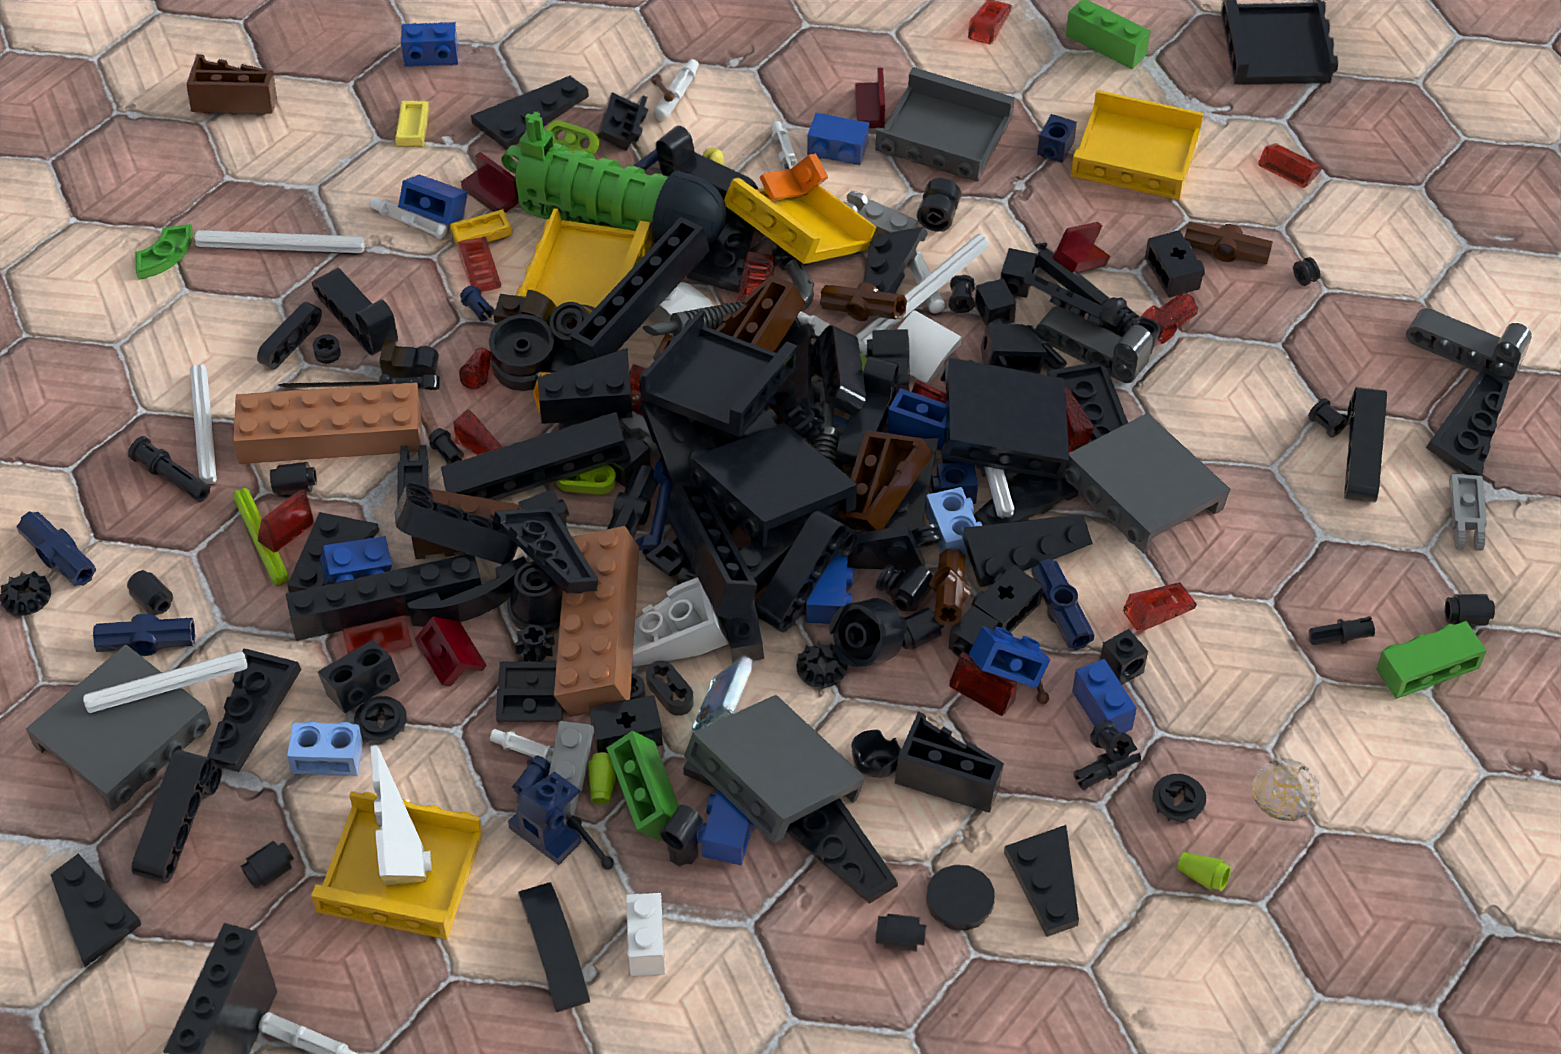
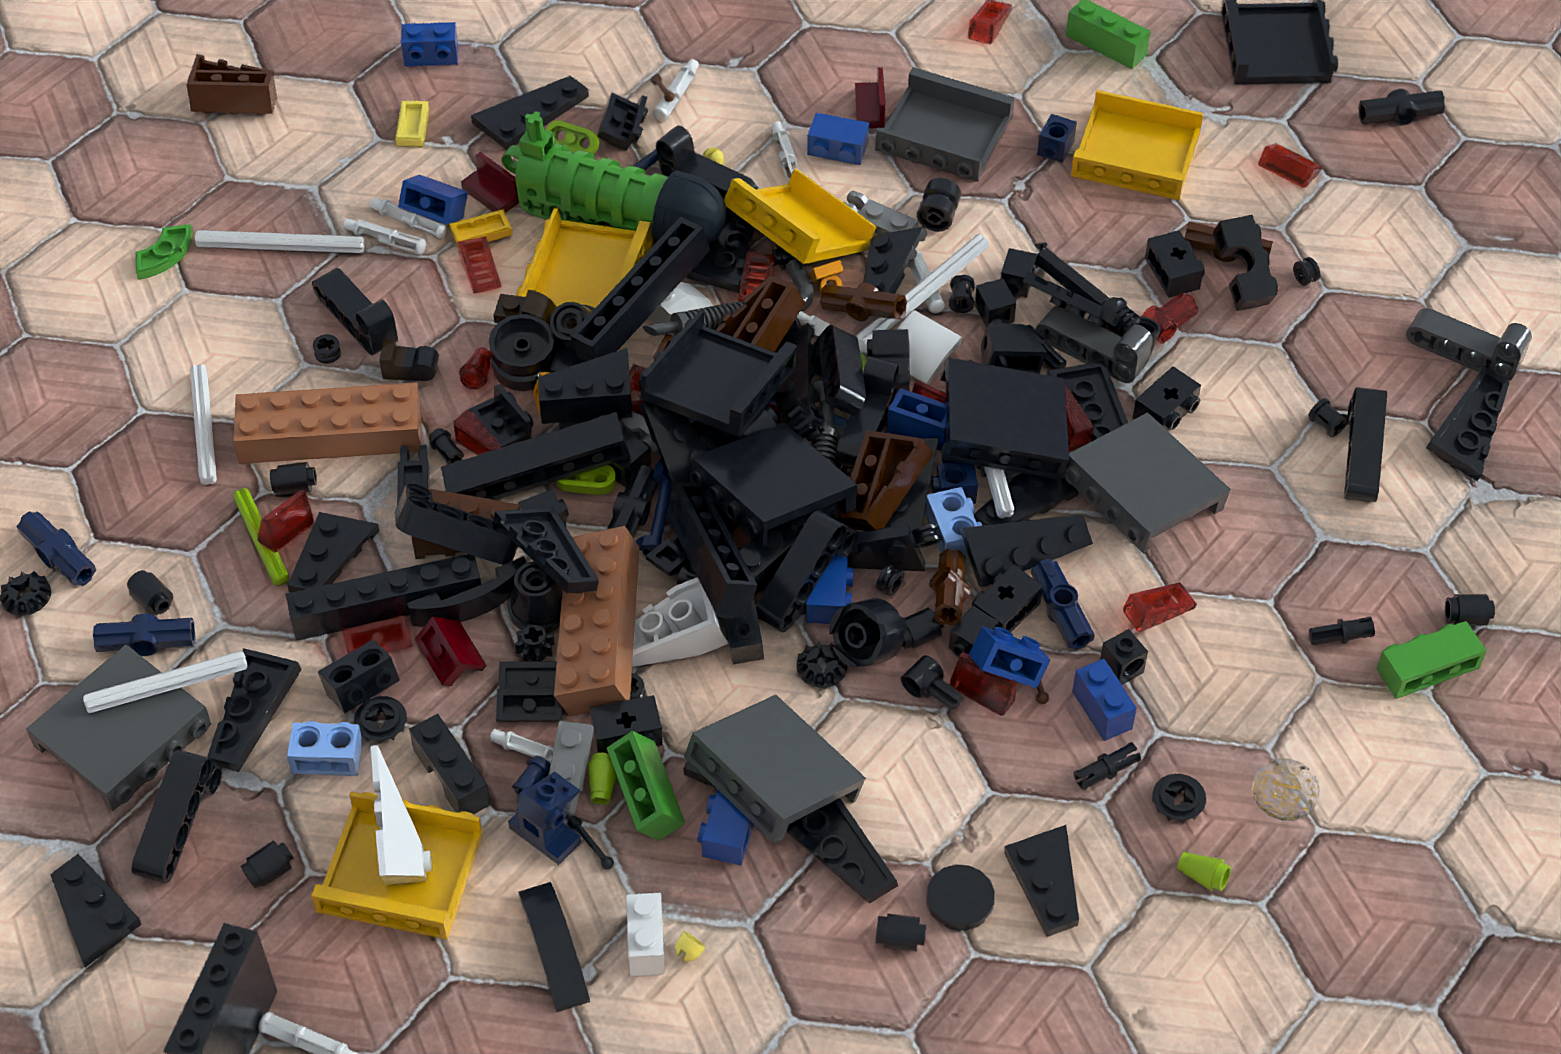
black pin [128,436,210,502] -> none
black beam [257,302,322,369] -> none
black sword [278,373,440,390] -> none
blue brick [320,536,392,585] -> none
dark blue pin [460,285,495,322] -> none
black beam [646,661,694,716] -> none
black piece [659,805,704,867] -> none
tile [692,655,754,731] -> none
orange bracket [760,153,828,201] -> none
black hair [851,729,902,778] -> none
black brick [890,565,933,611] -> none
black wedge [895,711,1004,813] -> none
dark red panel [1053,222,1110,273] -> none
black bush [1090,720,1133,761] -> none
light grey hinge [1449,473,1487,550] -> none
none -> white piece [343,218,426,255]
none -> black arch [409,713,490,814]
none -> black bracket [468,384,533,449]
none -> light yellow hinge [675,931,706,962]
none -> light orange tile [808,260,844,293]
none -> black axle [900,655,963,710]
none -> black brick [1132,366,1201,431]
none -> black arch [1213,214,1278,311]
none -> black piece [1358,89,1445,125]

